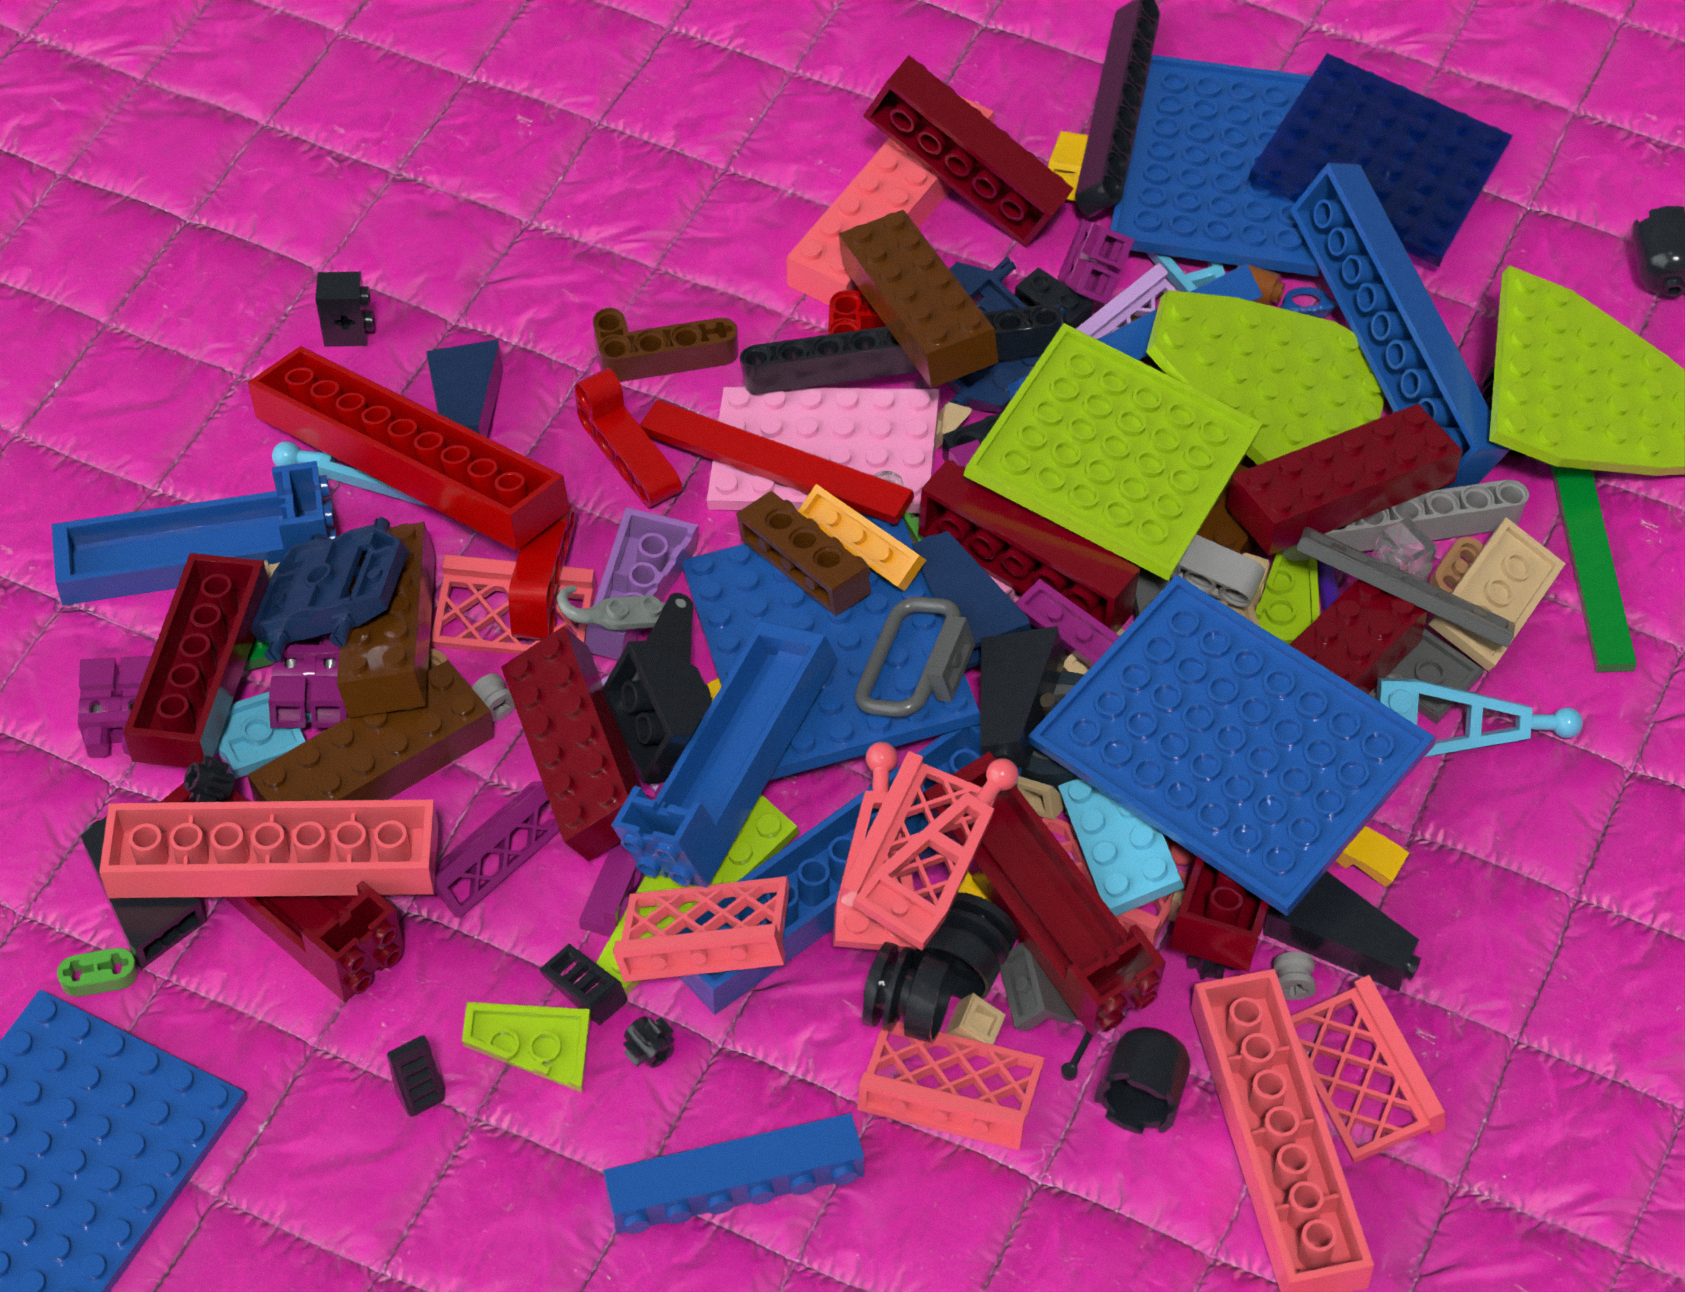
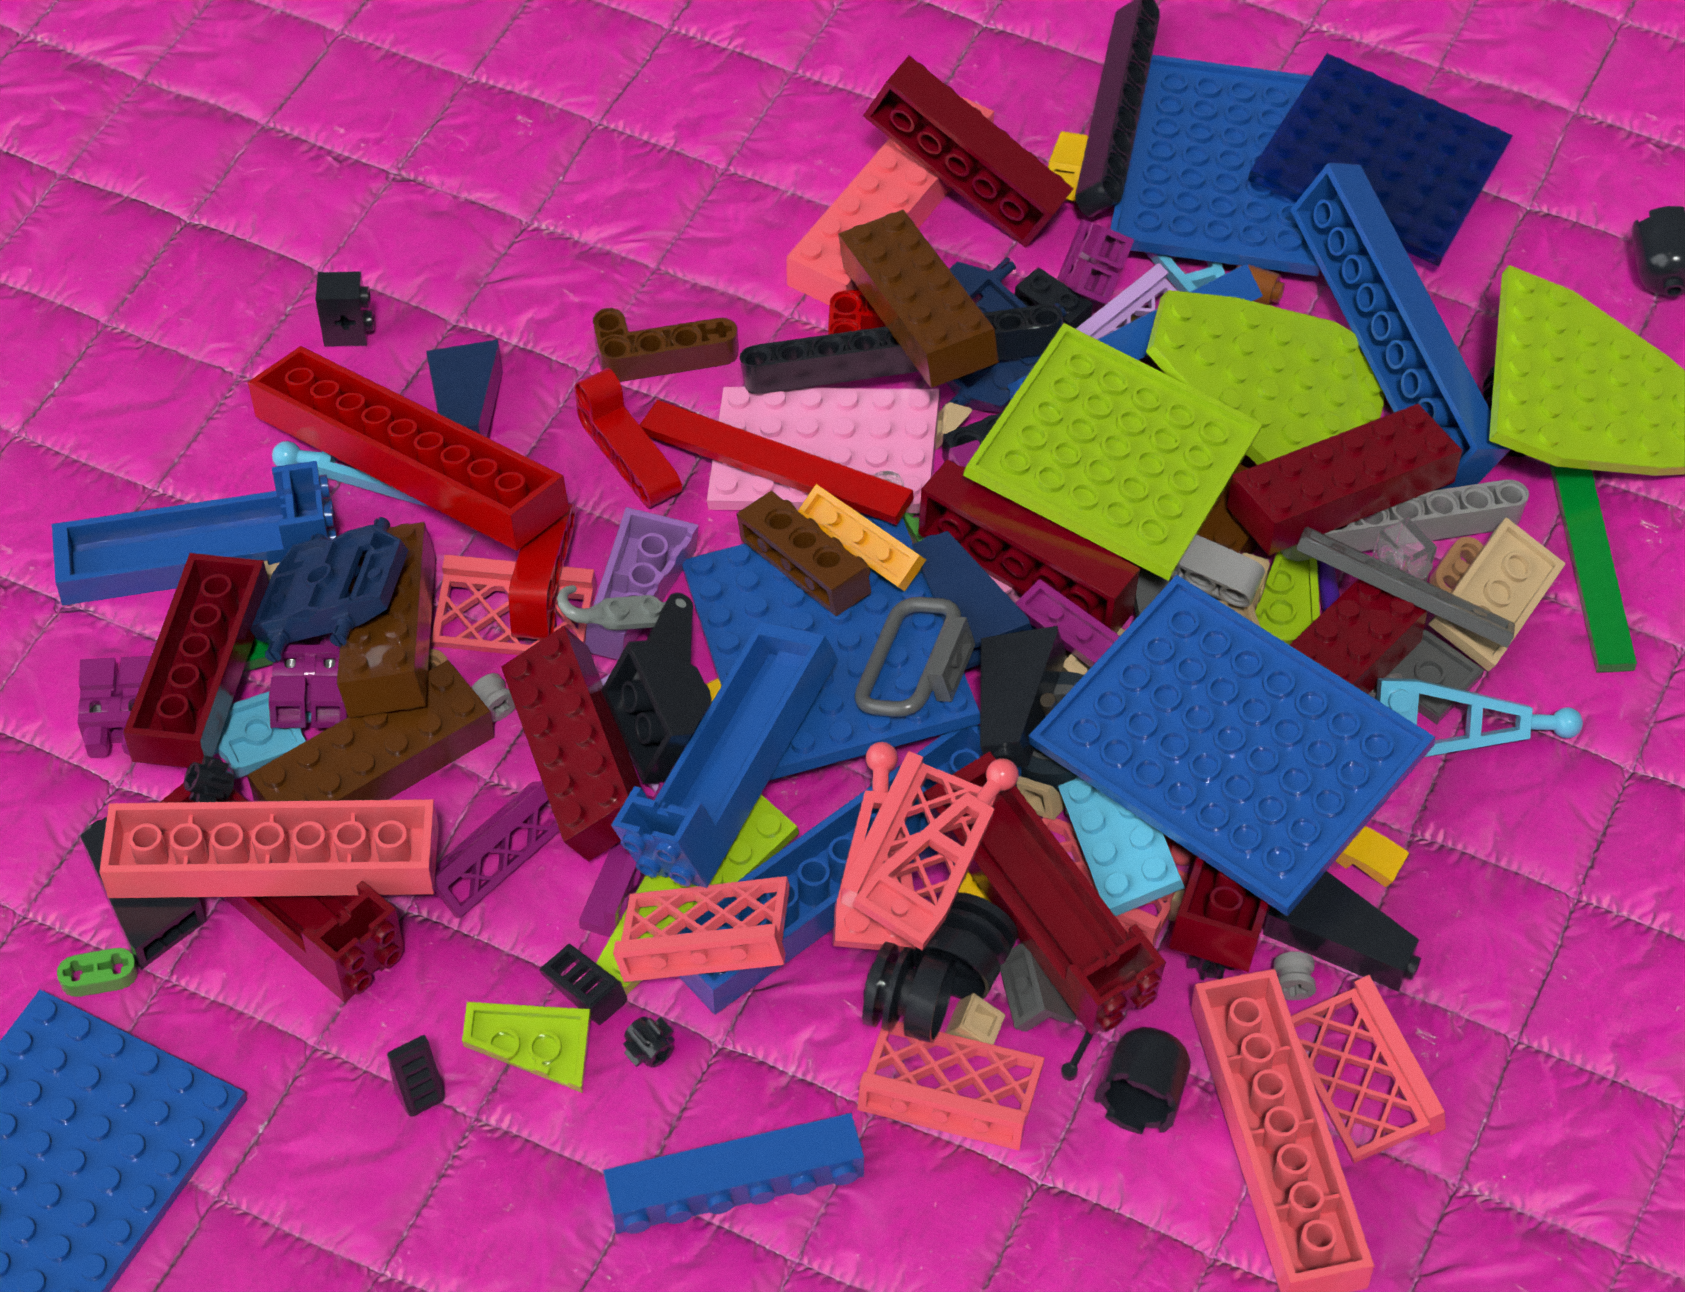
blue piece [1279,287,1338,318] -> none

